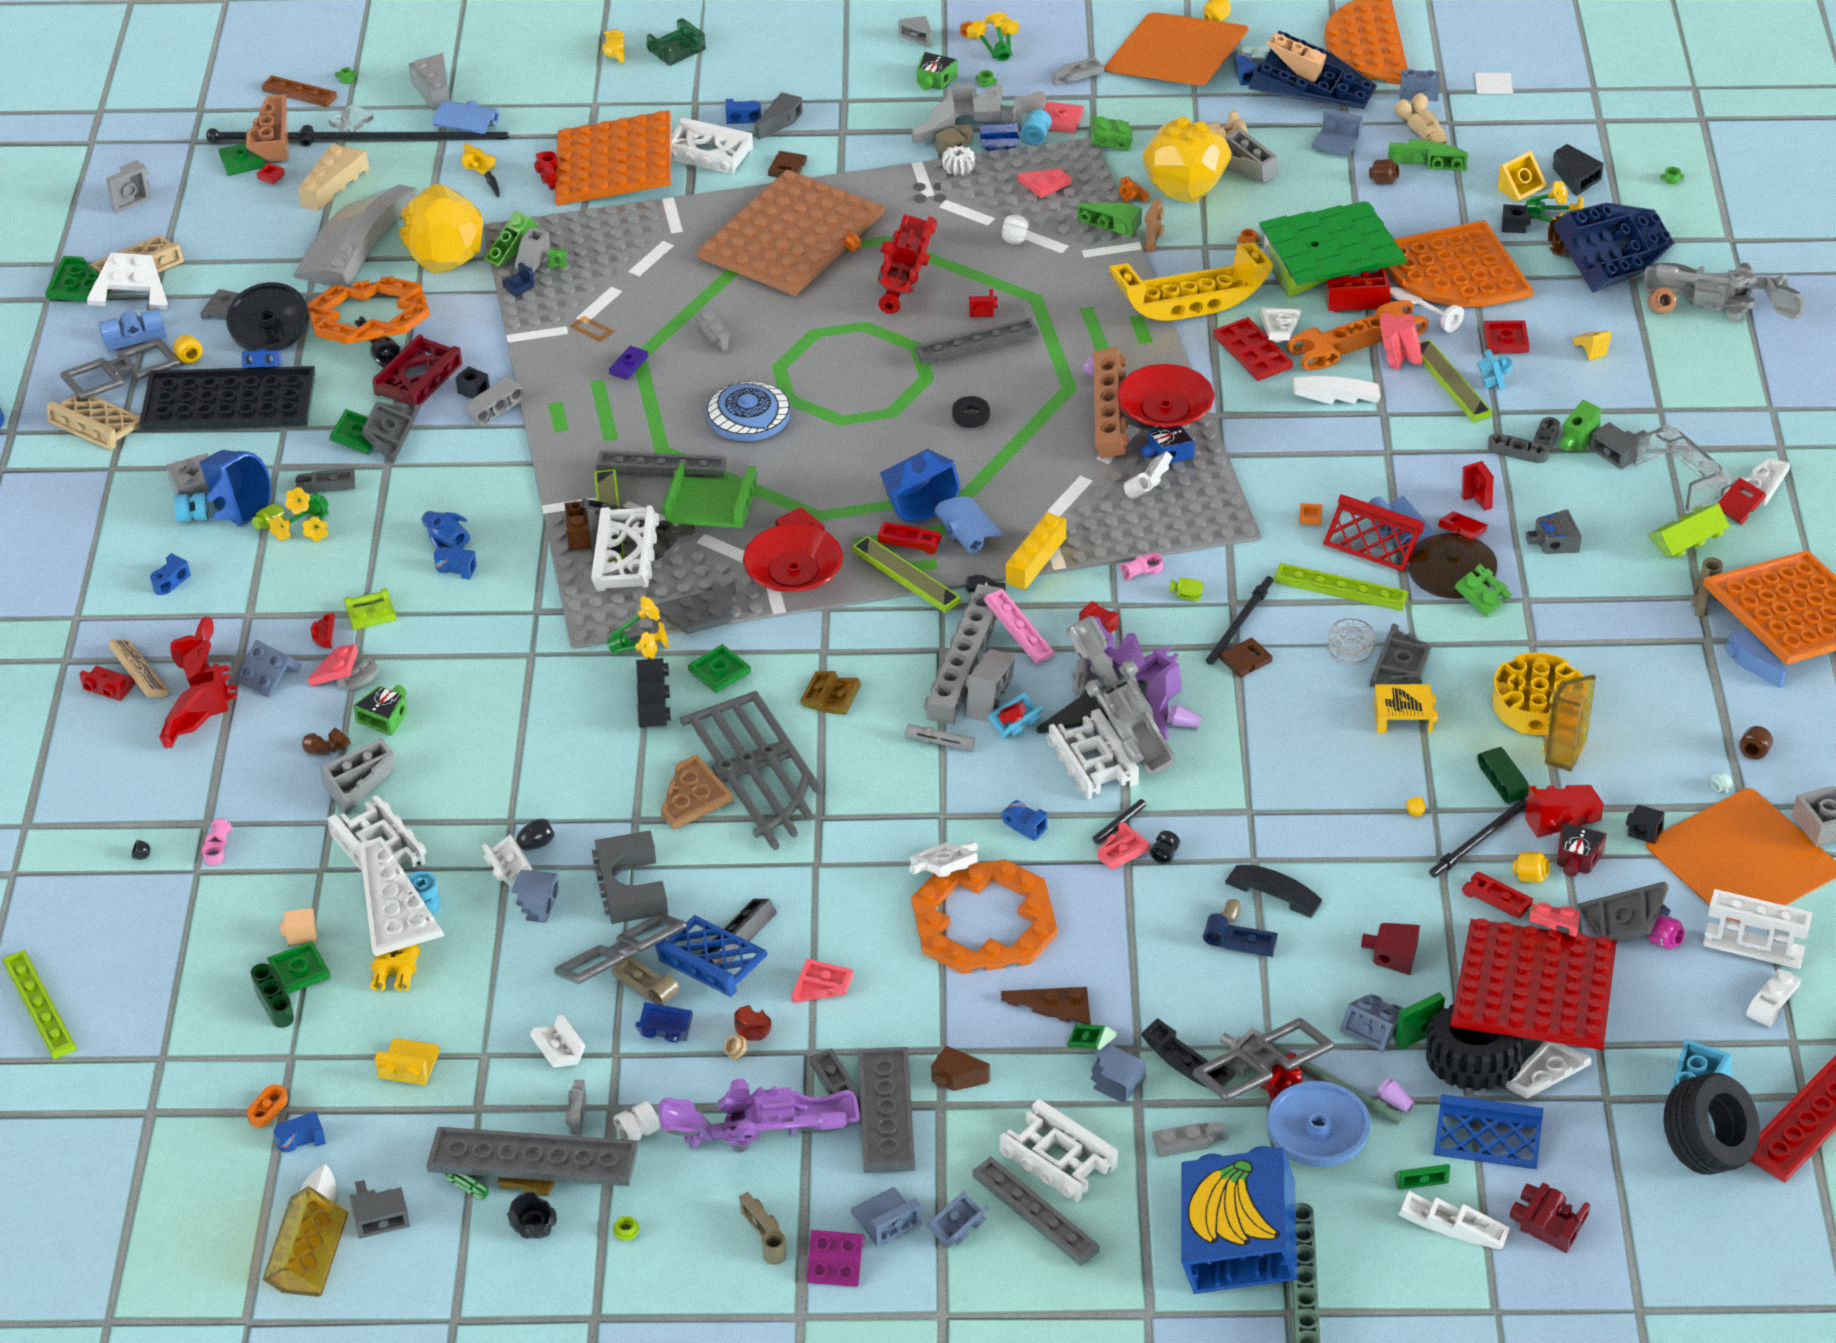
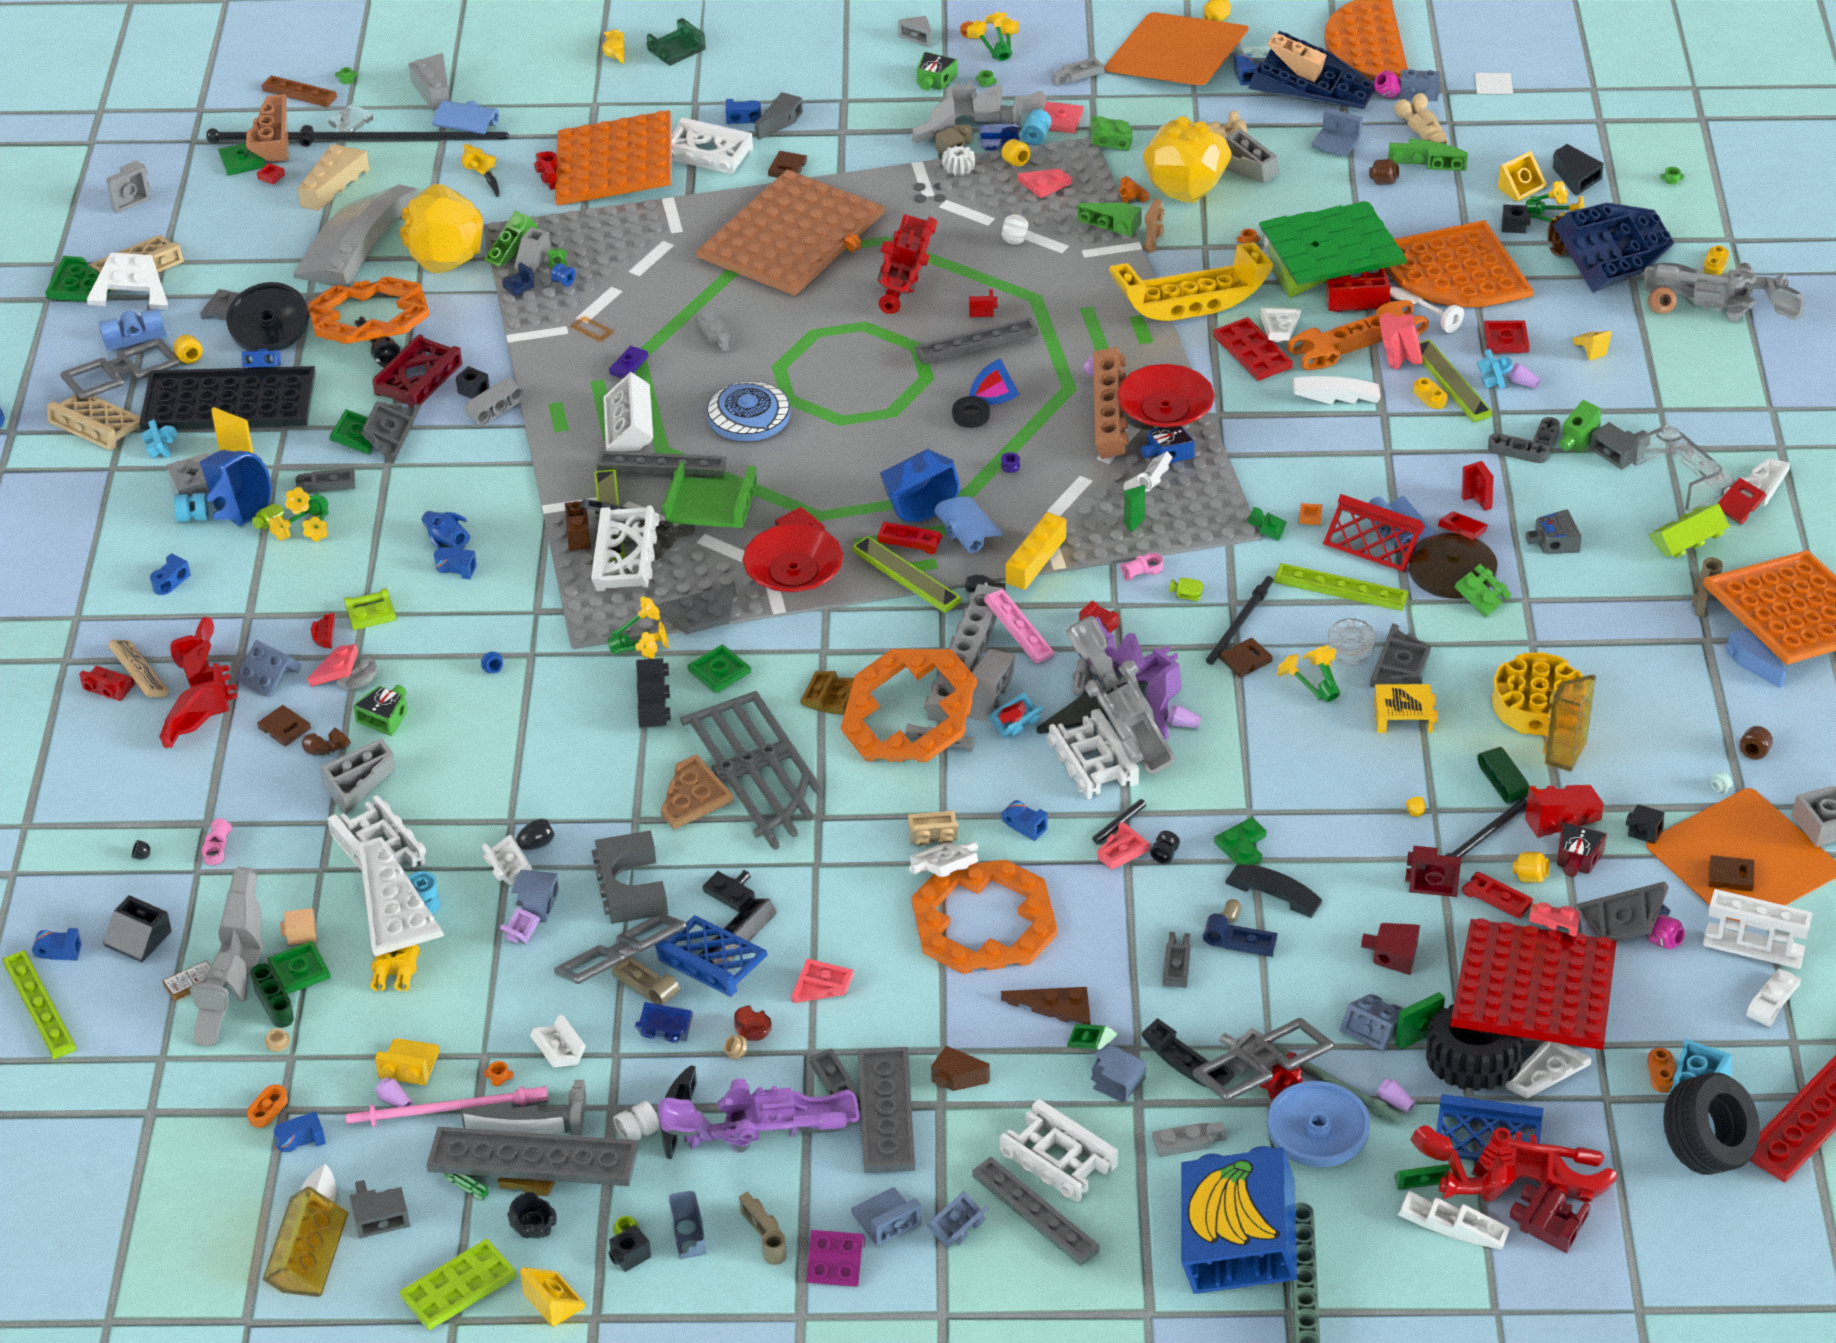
none -> blue leg [32,928,82,961]
none -> black slope [103,895,172,963]
none -> medium azure hips [141,419,177,458]
none -> tile [162,960,211,1001]
none -> light grey piece [190,866,263,1046]
none -> yellow slope [211,407,253,453]
none -> reddish brown piece [257,705,311,747]
none -> tan plate [265,1028,290,1052]
none -> bright pink bar [346,1086,548,1127]
none -> lavender cone [375,1077,413,1108]
none -> lime plate [399,1238,517,1331]
none -> slope [461,1101,567,1134]
none -> blue plate [481,651,503,673]
none -> orange plate [484,1061,514,1087]
none -> lavender bracket [499,907,540,944]
none -> yellow slope [520,1267,586,1327]
none -> blue wheel [551,263,576,287]
none -> white slope [603,372,653,452]
none -> black brick [608,1225,651,1272]
none -> black slope [660,1065,697,1159]
none -> sand blue piece [669,1191,706,1259]
none -> black plate [702,870,755,912]
none -> orange plate [840,649,978,762]
none -> tan bracket [908,811,958,846]
none -> blue shield [969,358,1020,405]
none -> dark purple bush [1001,452,1020,473]
none -> yellow head [1002,139,1030,167]
none -> green slope [1124,485,1145,532]
none -> dark grey hinge [1162,932,1191,988]
none -> green plate [1214,817,1267,865]
none -> green plate [1247,507,1287,541]
none -> plant [1277,645,1341,702]
none -> dark pink head [1374,70,1401,99]
none -> dark red plate [1405,845,1461,897]
none -> red piece [1410,1125,1618,1203]
none -> yellow plate [1413,378,1448,409]
none -> lavender cone [1508,363,1541,389]
none -> orange plate [1647,1048,1676,1093]
none -> yellow plate [1703,245,1729,276]
none -> reddish brown piece [1709,855,1754,892]

